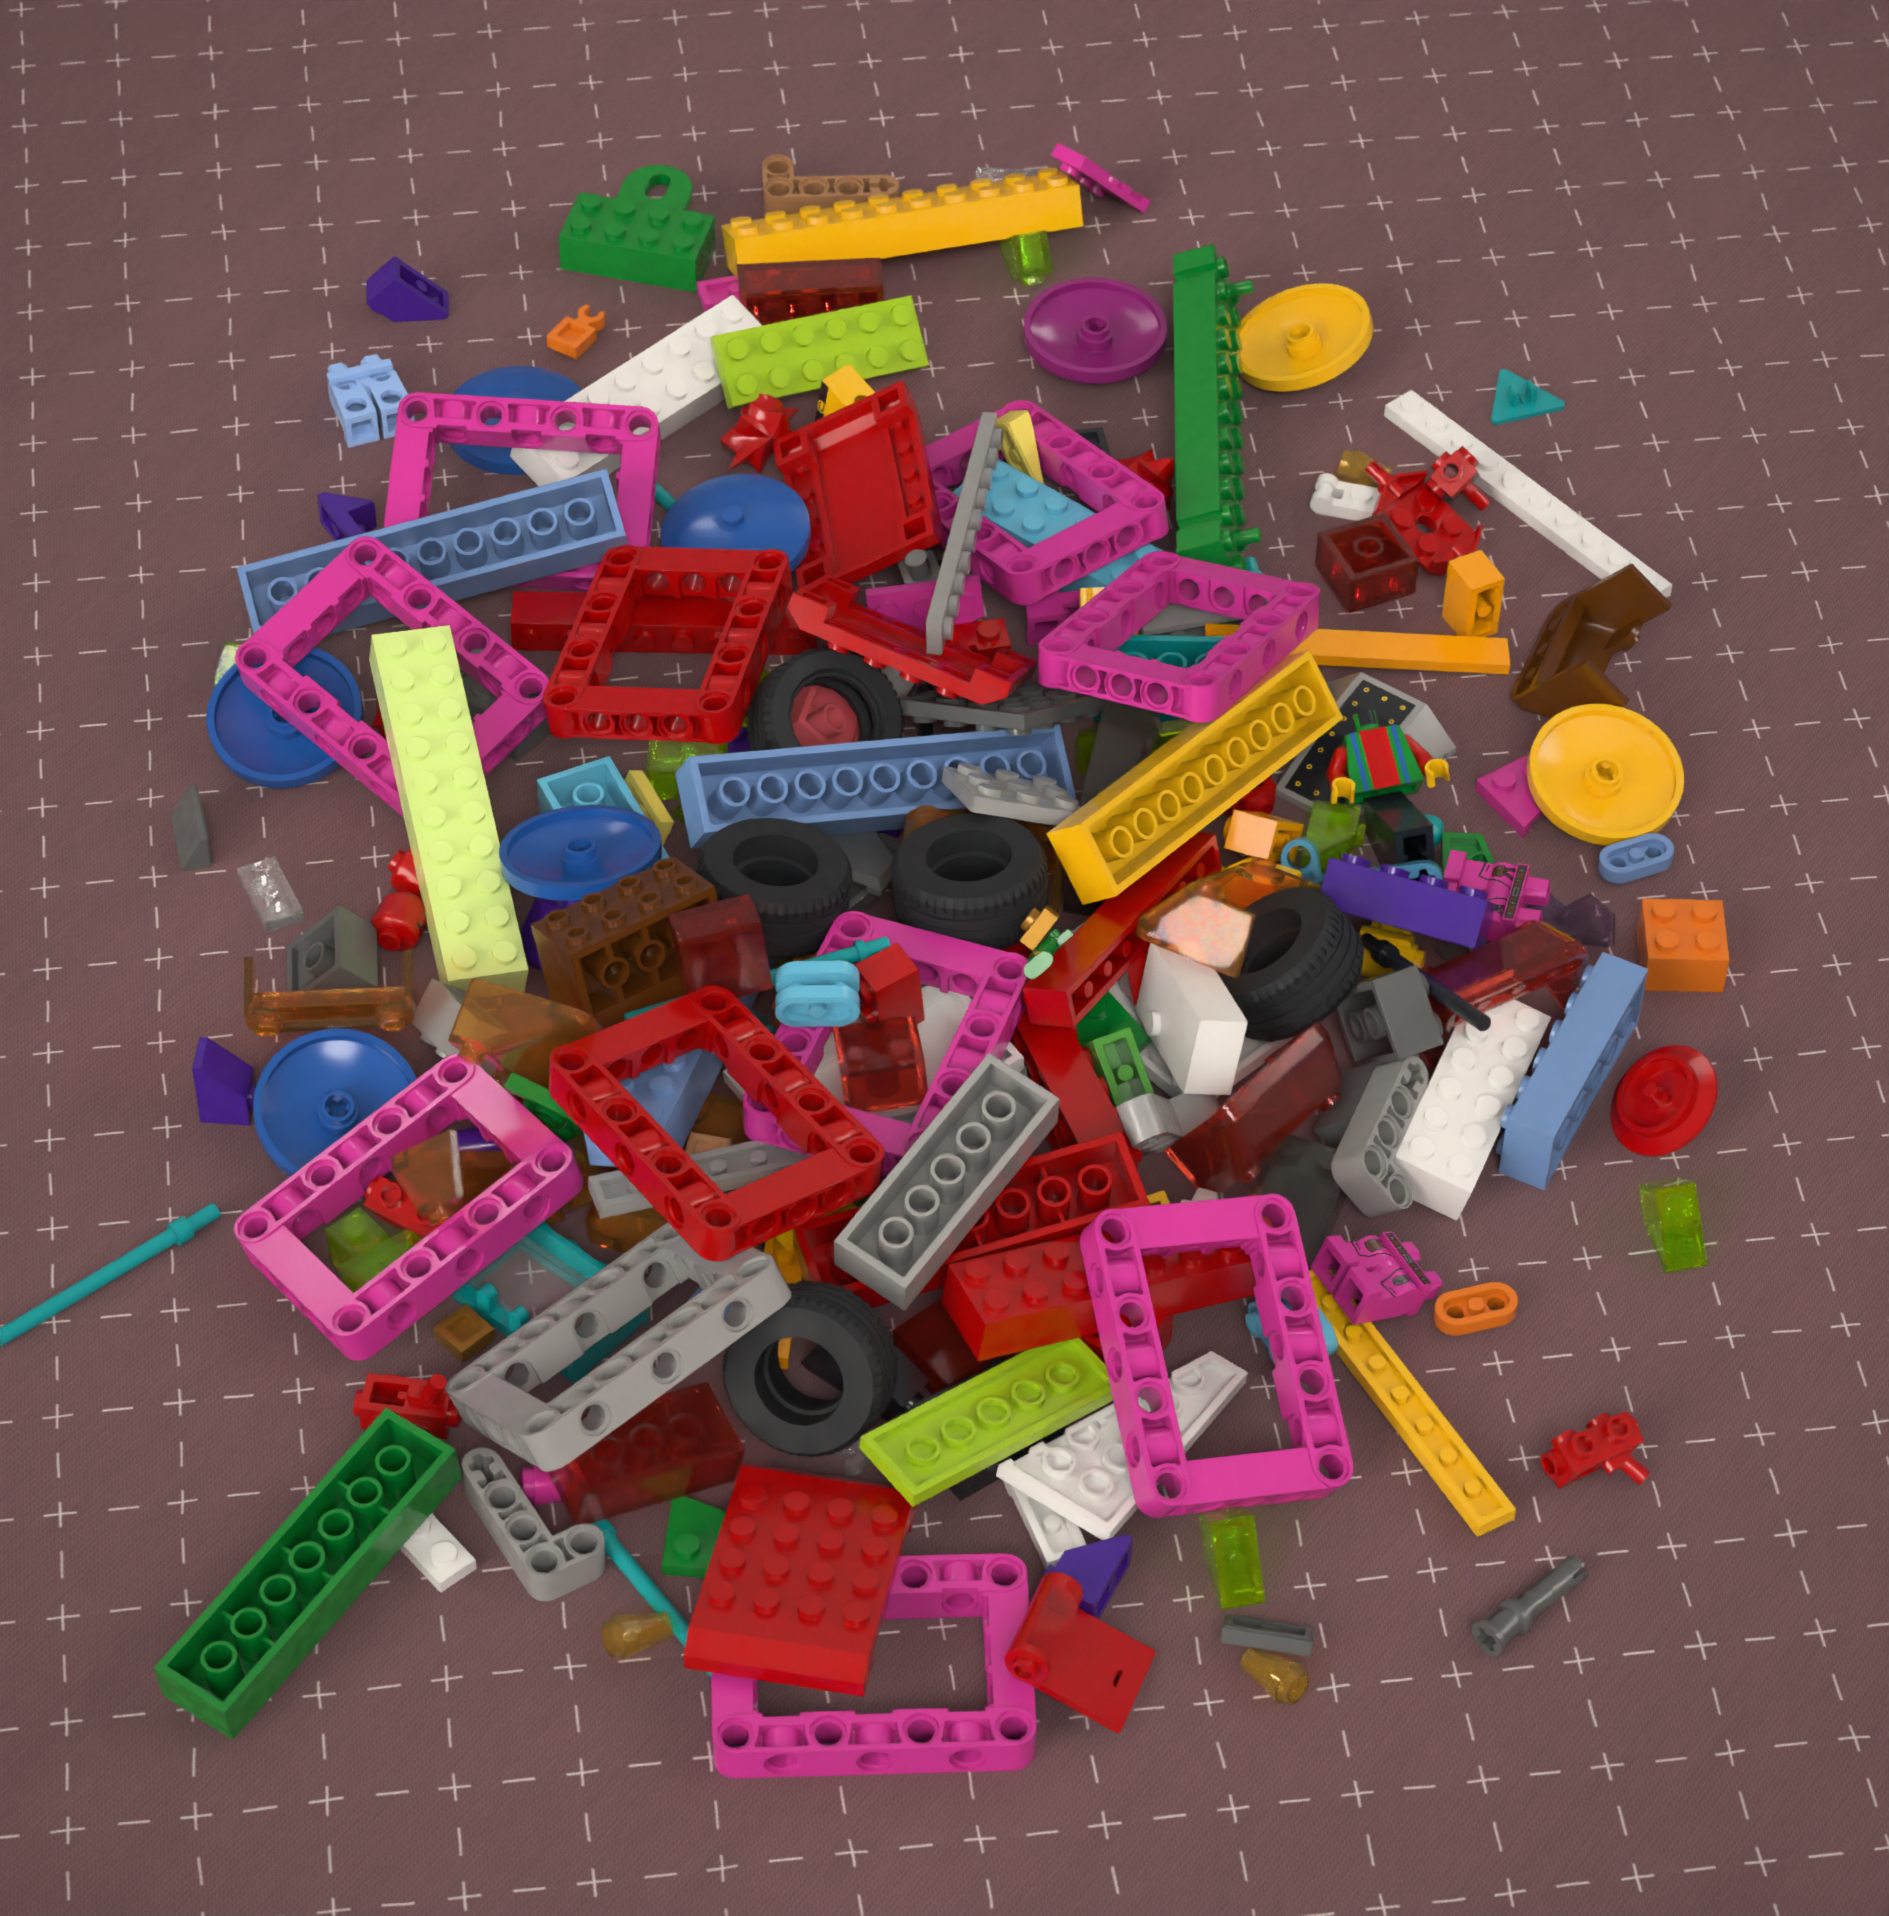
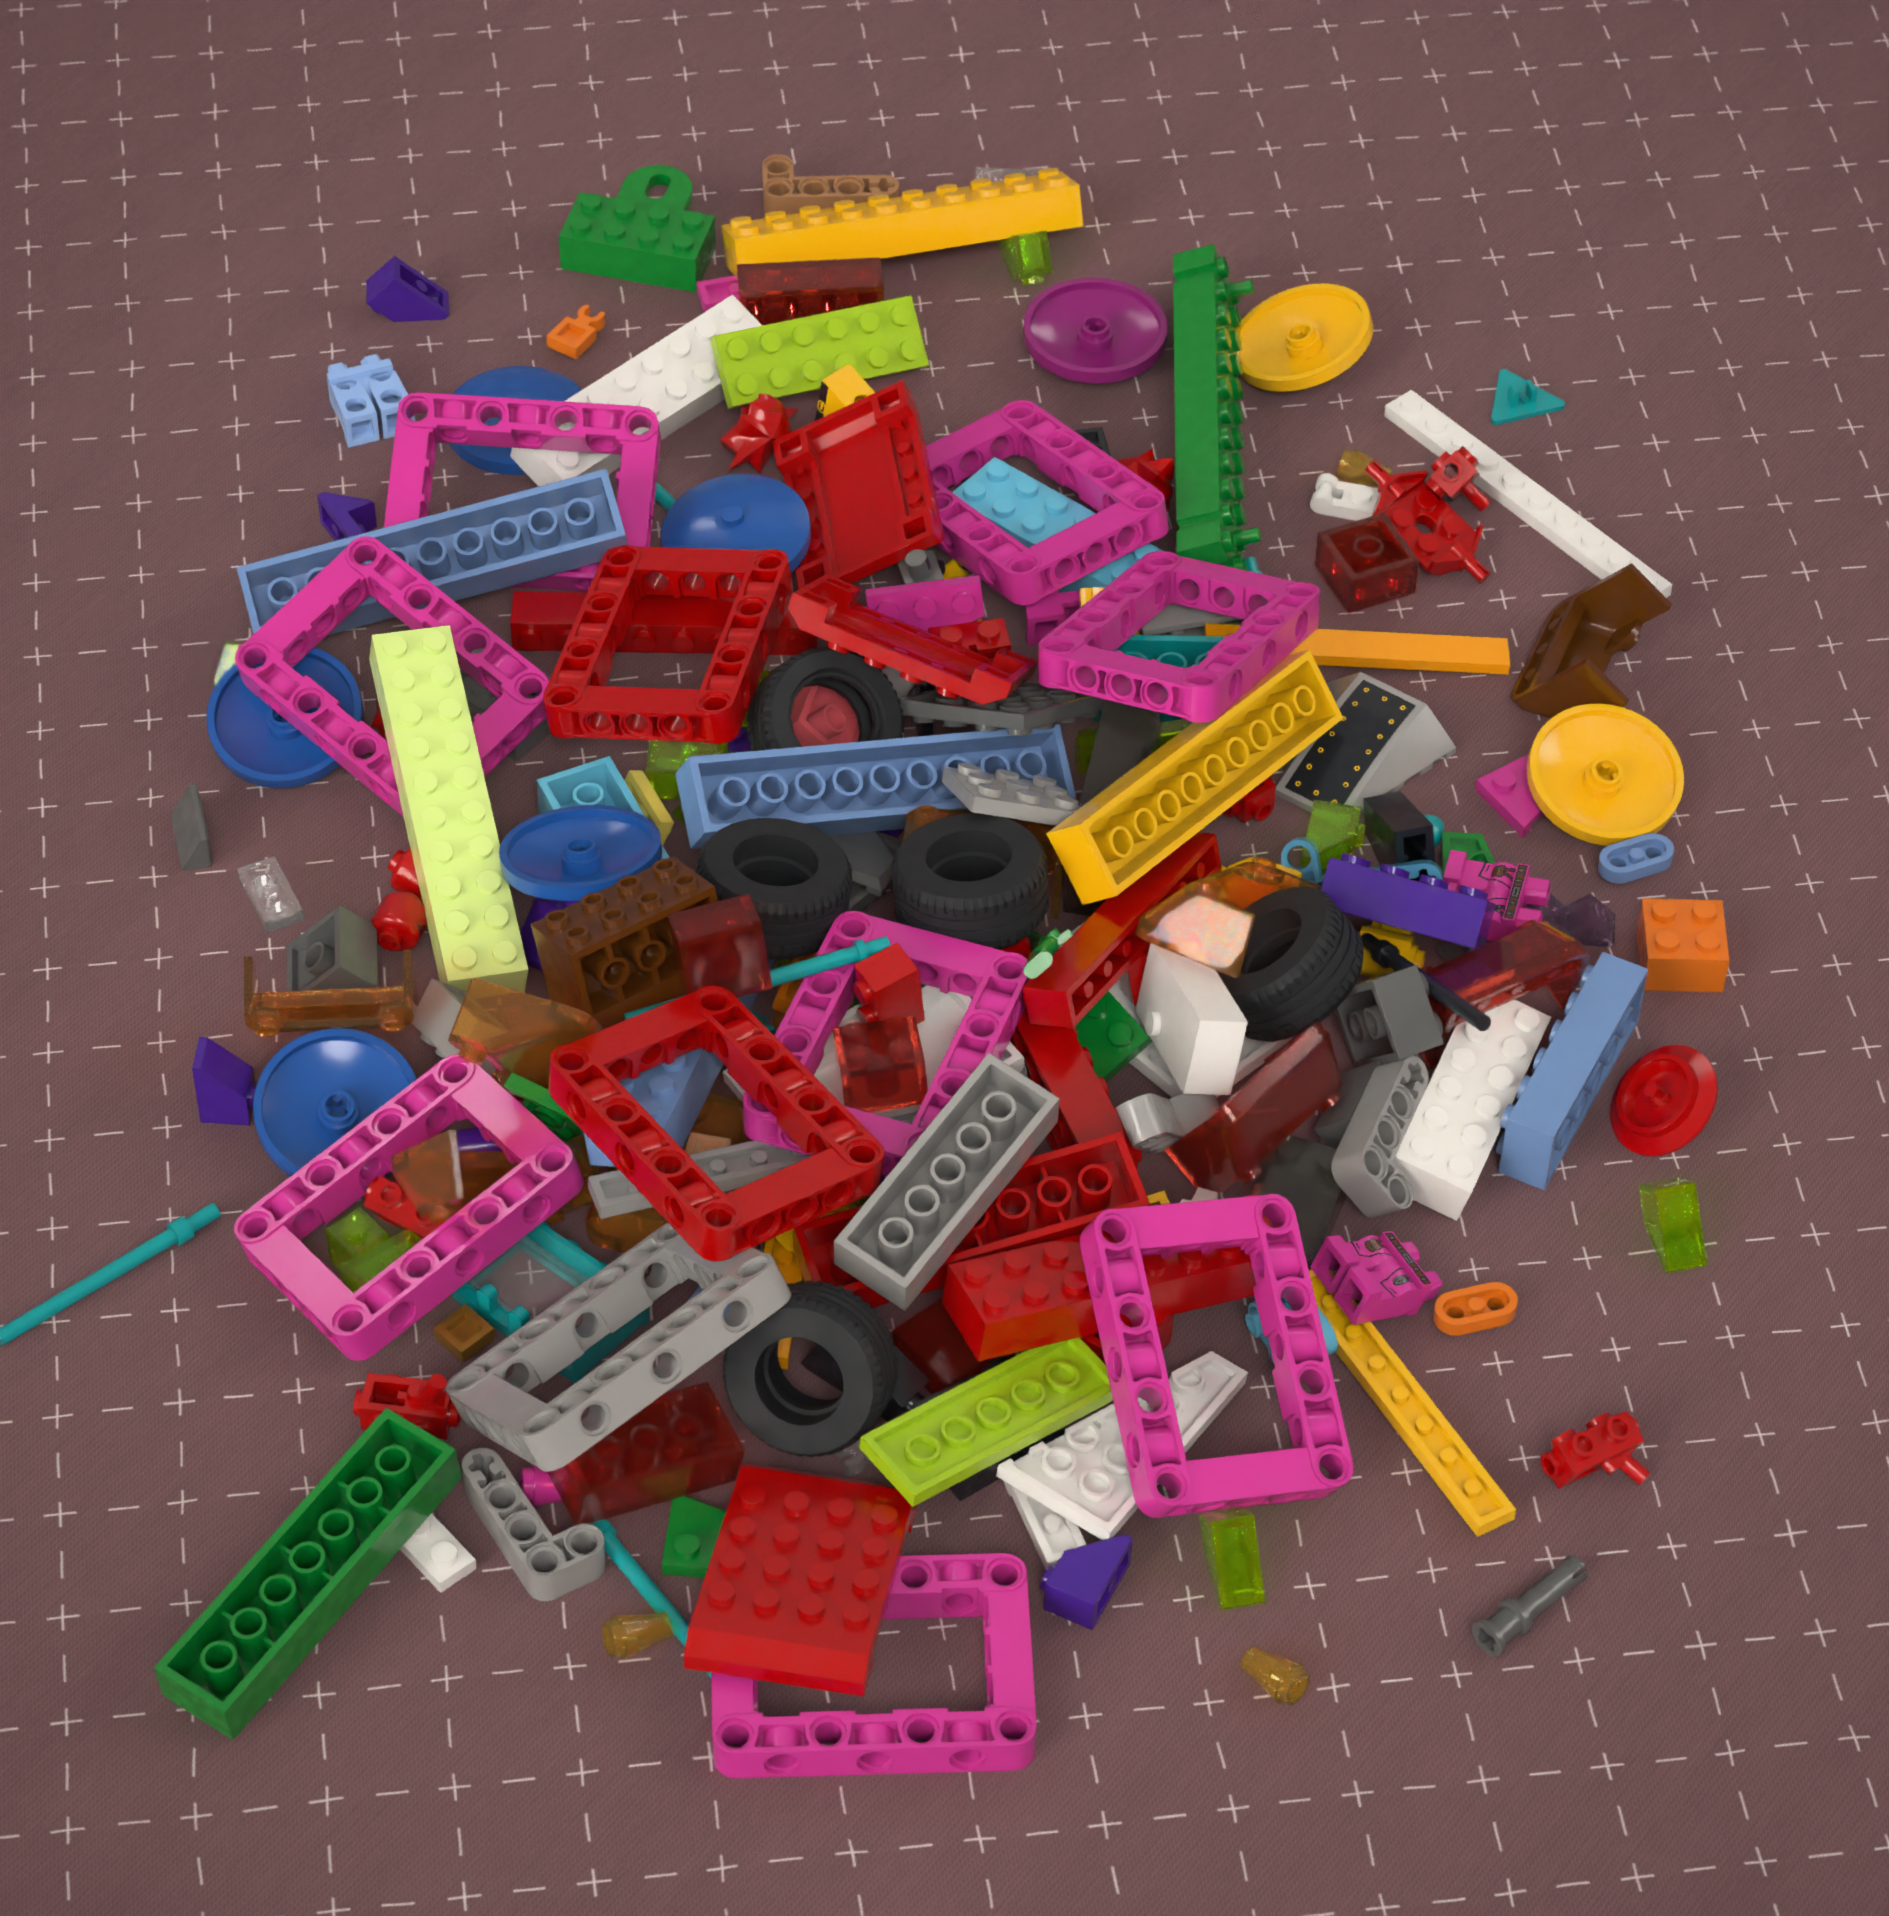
medium azure brick [775,960,860,1027] -> none
light grey plate [926,412,1003,655] -> none
light yellow slope [997,410,1044,484] -> none
red door [1004,1572,1157,1734] -> none
plate [1020,905,1060,951] -> none
dark pink wing [1051,143,1151,213] -> none
bright green brick [1081,1027,1154,1107] -> none
dark grey tile [1220,1614,1315,1657] -> none
light orange brick [1223,810,1304,862] -> none
torso [1326,709,1450,807] -> none
light orange brick [1442,550,1505,637] -> none

